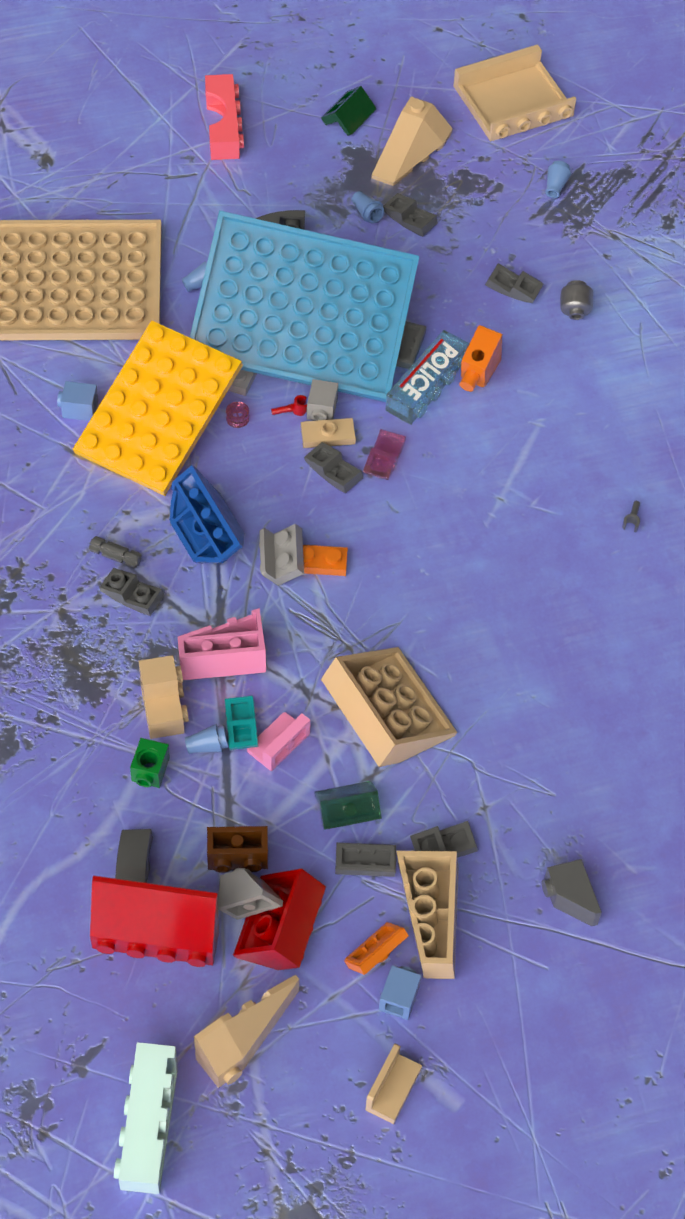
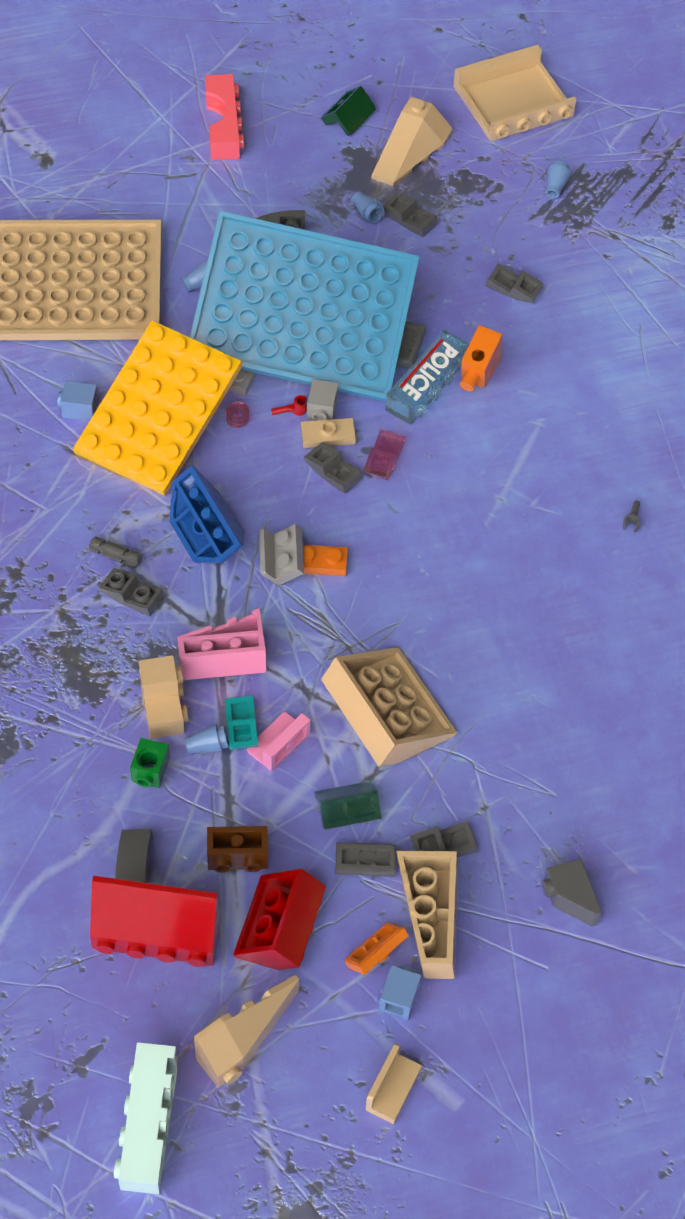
light grey slope [218,868,283,920] -> none
flat silver head [560,280,593,320] -> none

